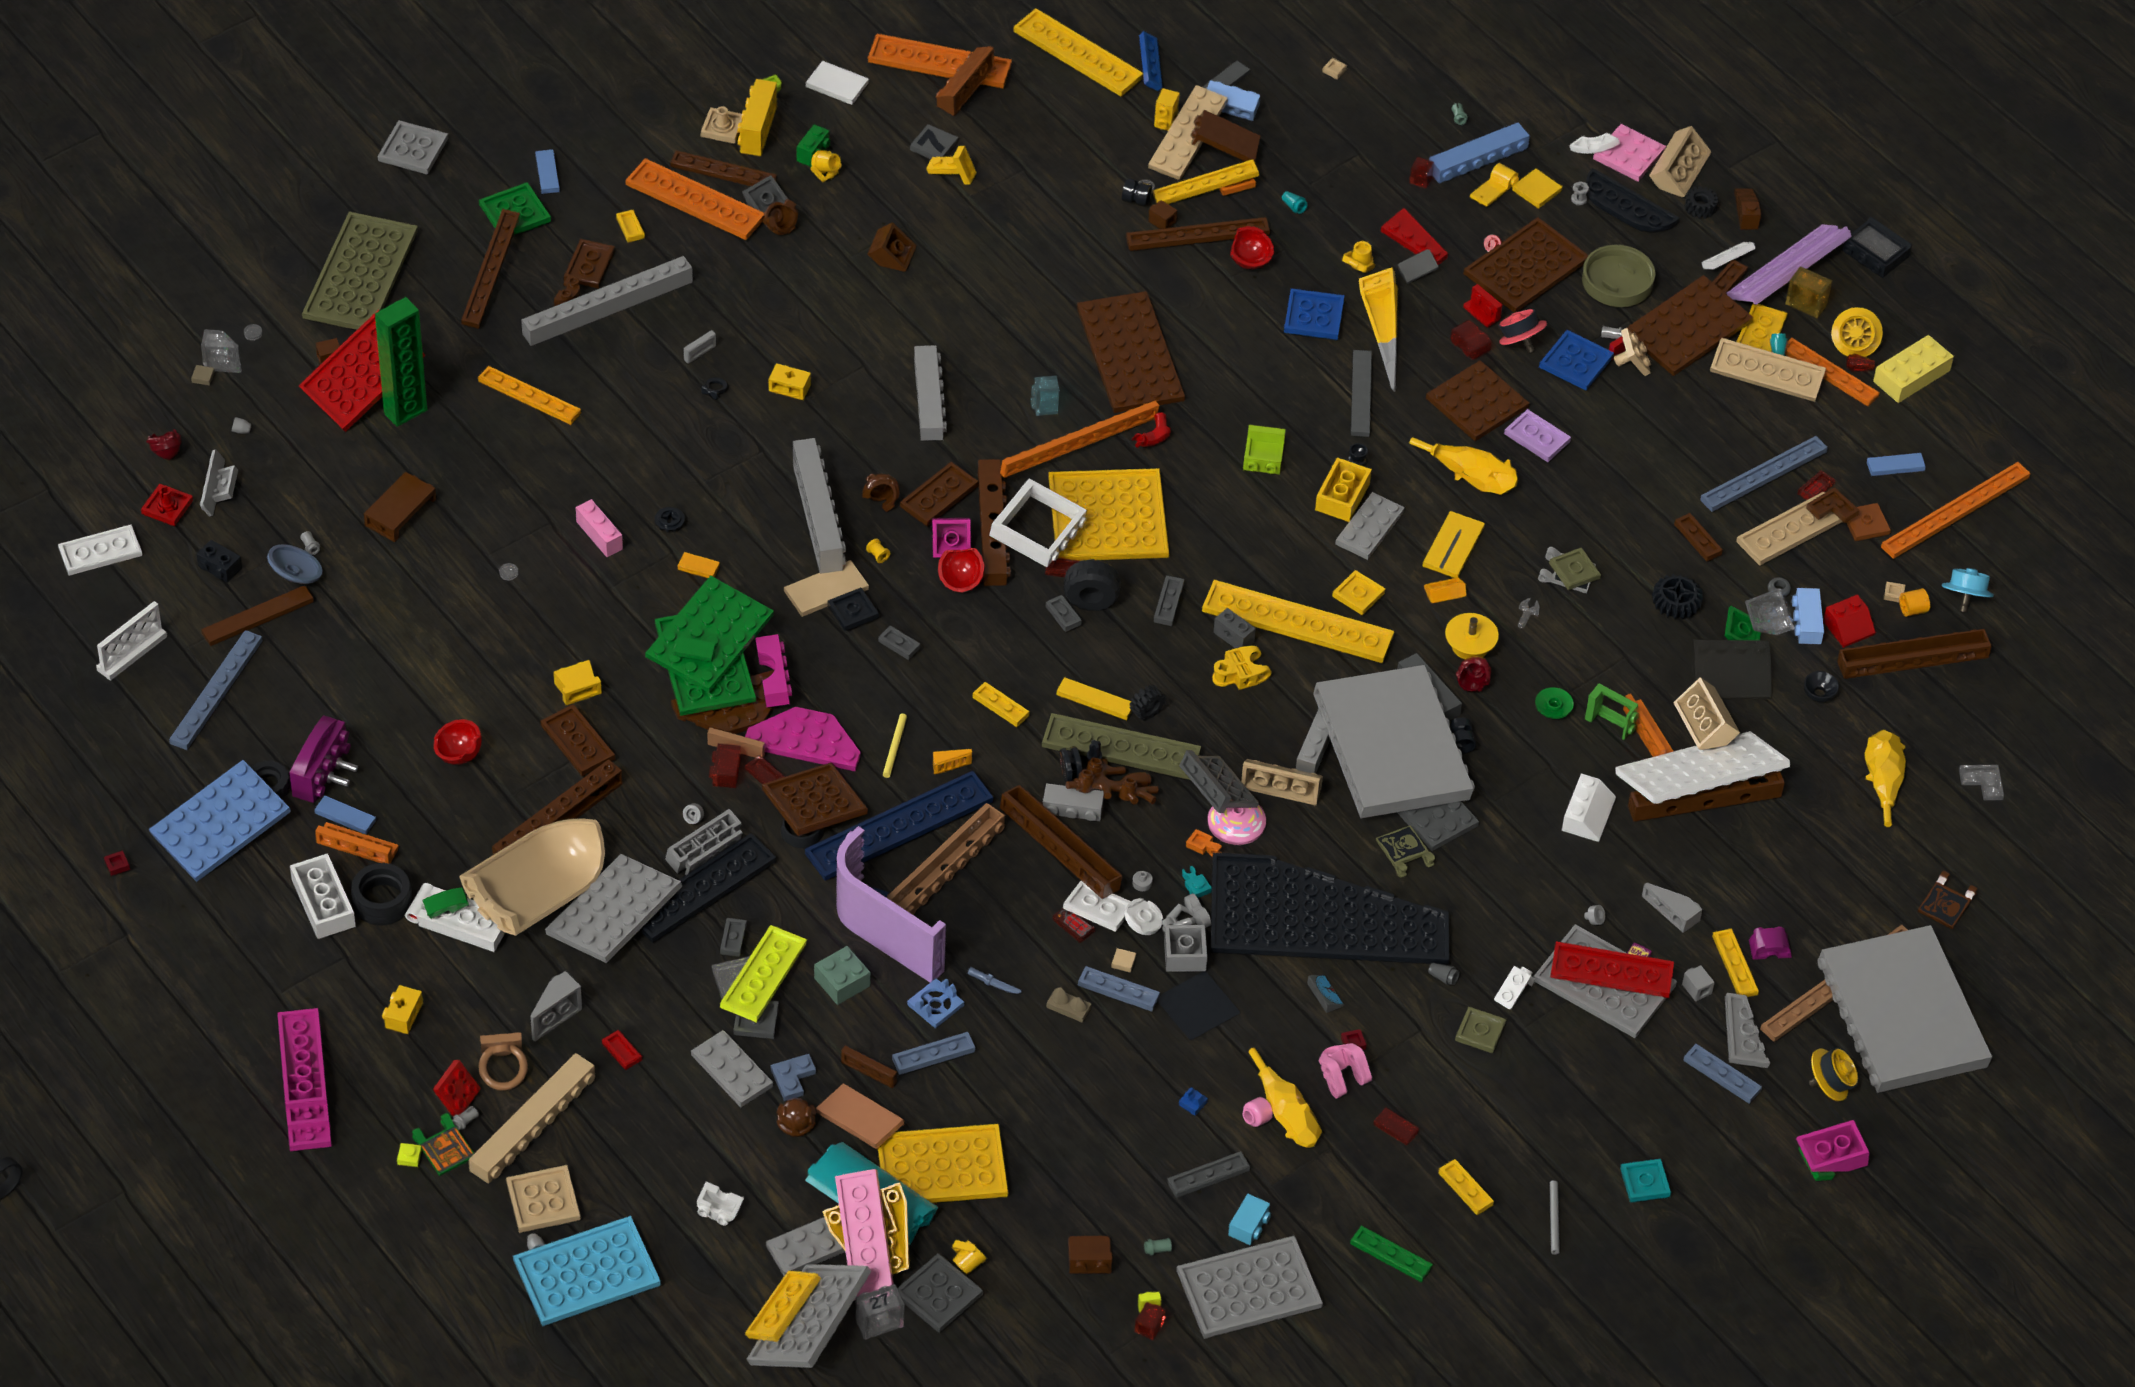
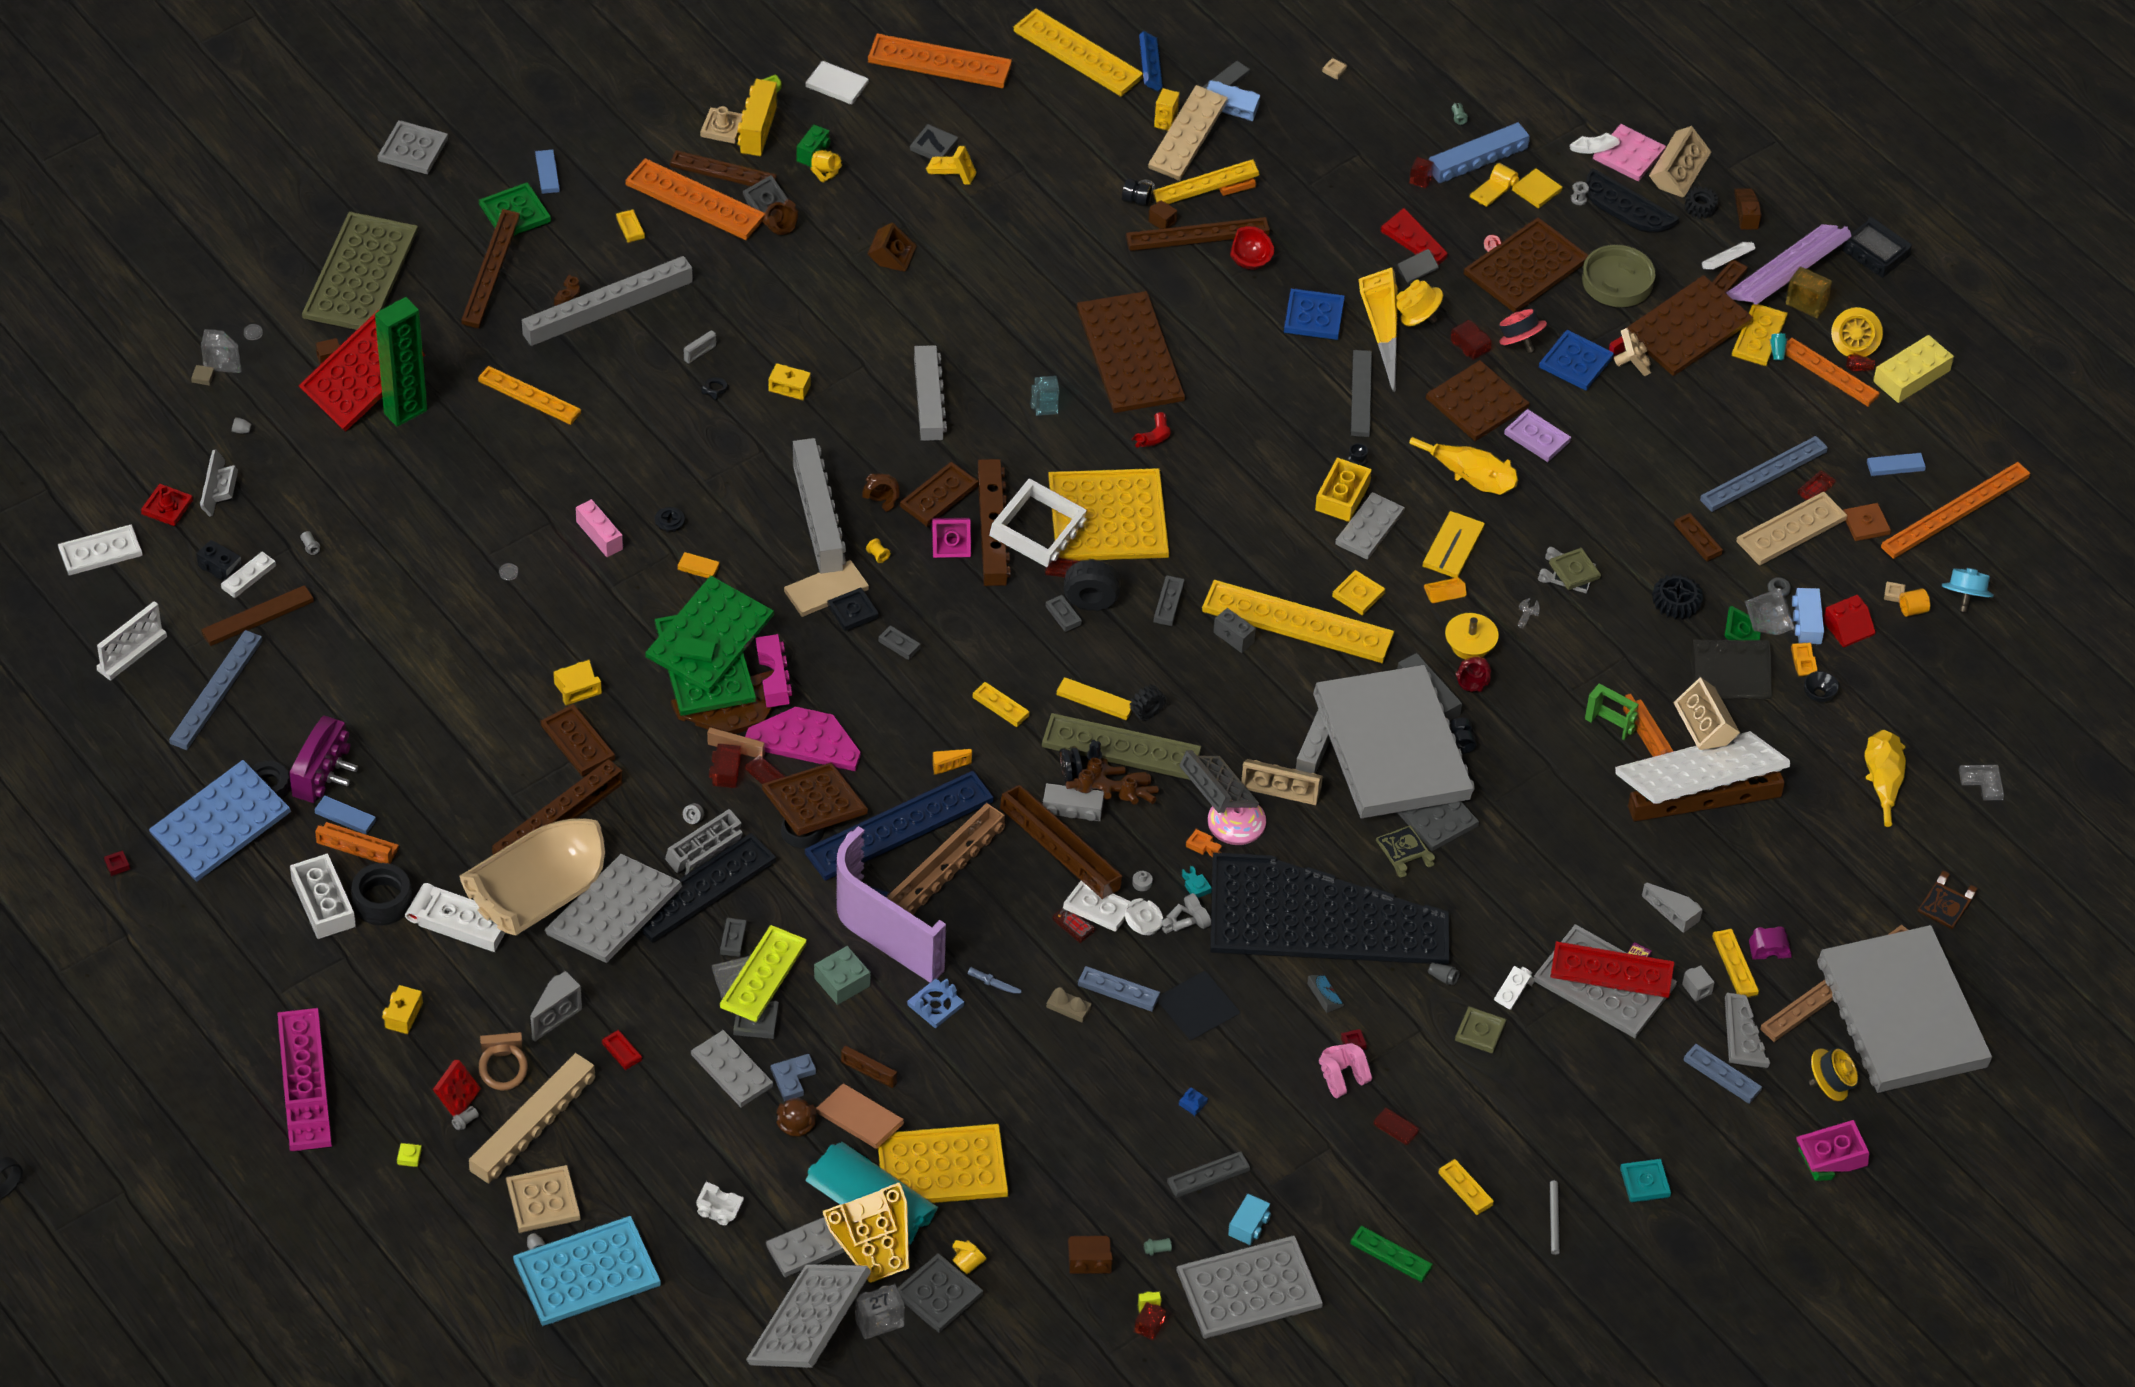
dark red hair [146,429,182,460] -> none
sand blue dish [267,544,322,584] -> none
reddish brown panel [364,472,436,542] -> none
flag [412,1113,474,1176] -> none
green slope [422,887,469,919] -> none
red cylinder [434,719,482,765] -> none
reddish brown tile [564,239,615,289] -> none
yellow tile [745,1271,821,1342] -> none
bright pink plate [835,1169,895,1300] -> none
light yellow bar [883,714,907,778] -> none
sand blue plate [892,1032,975,1075] -> none
dark orange slope [936,46,994,116] -> none
red cylinder [938,548,985,592] -> none
orange plate [1000,401,1159,478] -> none
tan tile [1111,948,1136,972] -> none
light grey brick [1164,925,1207,972] -> none
reddish brown panel [1191,110,1260,163] -> none
yellow piece [1212,646,1272,690] -> none
lime panel [1243,425,1286,474] -> none
bright pink head [1243,1097,1273,1127] -> none
yellow piece [1248,1048,1322,1148] -> none
teal cone [1282,191,1307,214] -> none
yellow piece [1342,241,1375,272] -> none
red bracket [1463,284,1502,327] -> none
green dish [1535,687,1574,719] -> none
white slope [1562,774,1616,842] -> none
light grey tile [1584,905,1605,925] -> none
light grey pin [1601,326,1624,339] -> none
tan plate [1710,338,1826,402] -> none
reddish brown plate [1806,487,1860,523] -> none
reddish brown piece [1837,629,1991,679] -> none
none -> white plate [221,552,276,598]
none -> yellow piece [1396,280,1443,326]
none -> light orange slope [1791,643,1817,676]

